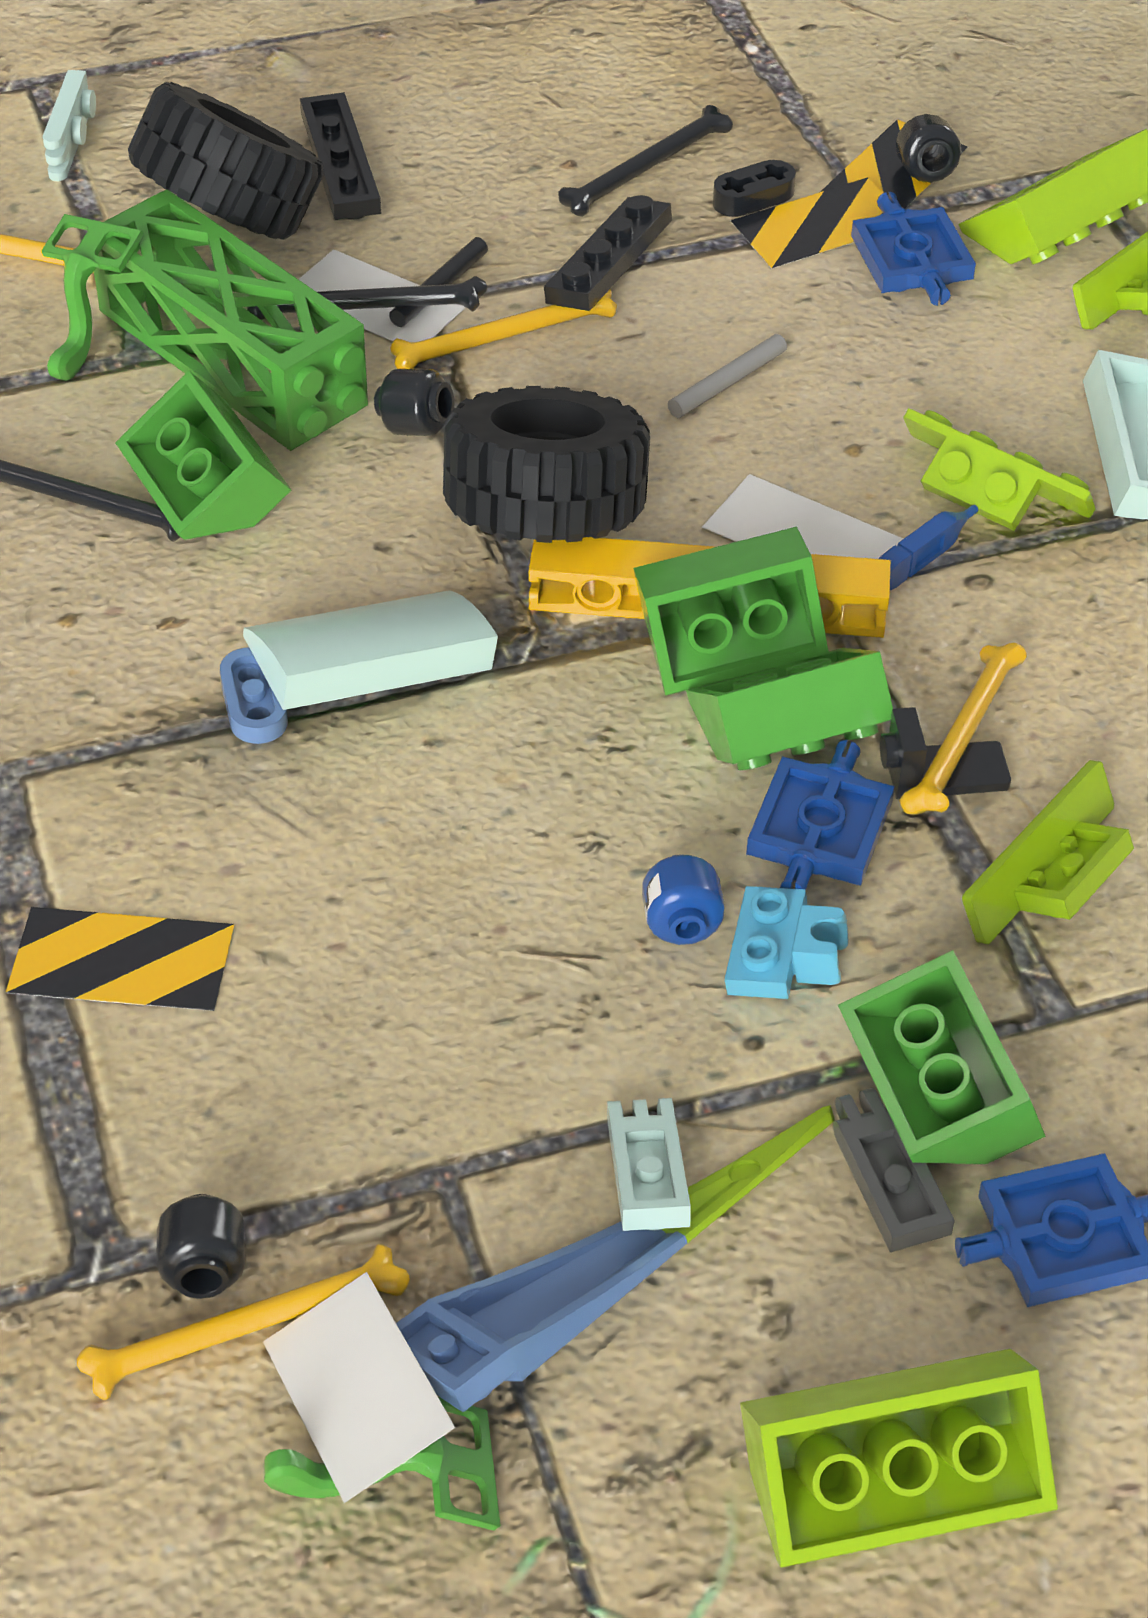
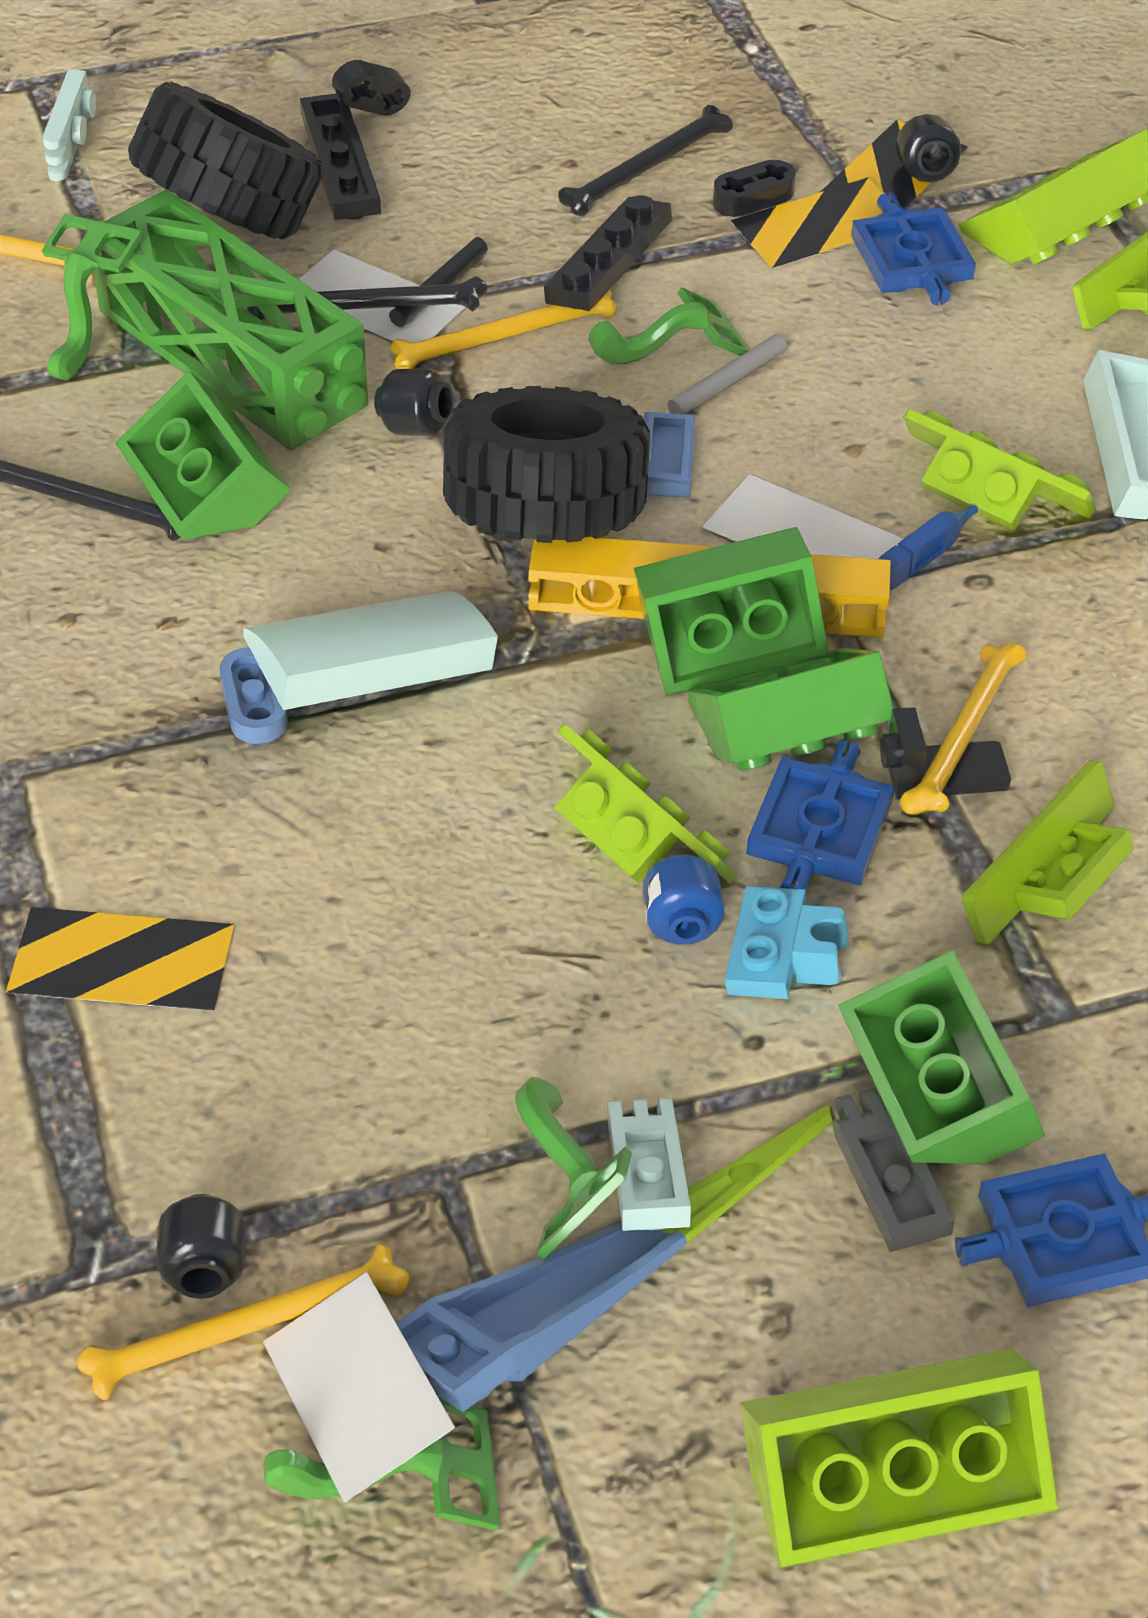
none -> black beam [332,60,411,116]
none -> bright green piece [515,1077,632,1260]
none -> lime bracket [554,723,738,884]
none -> bright green piece [588,287,750,364]
none -> medium blue tile [644,412,696,497]

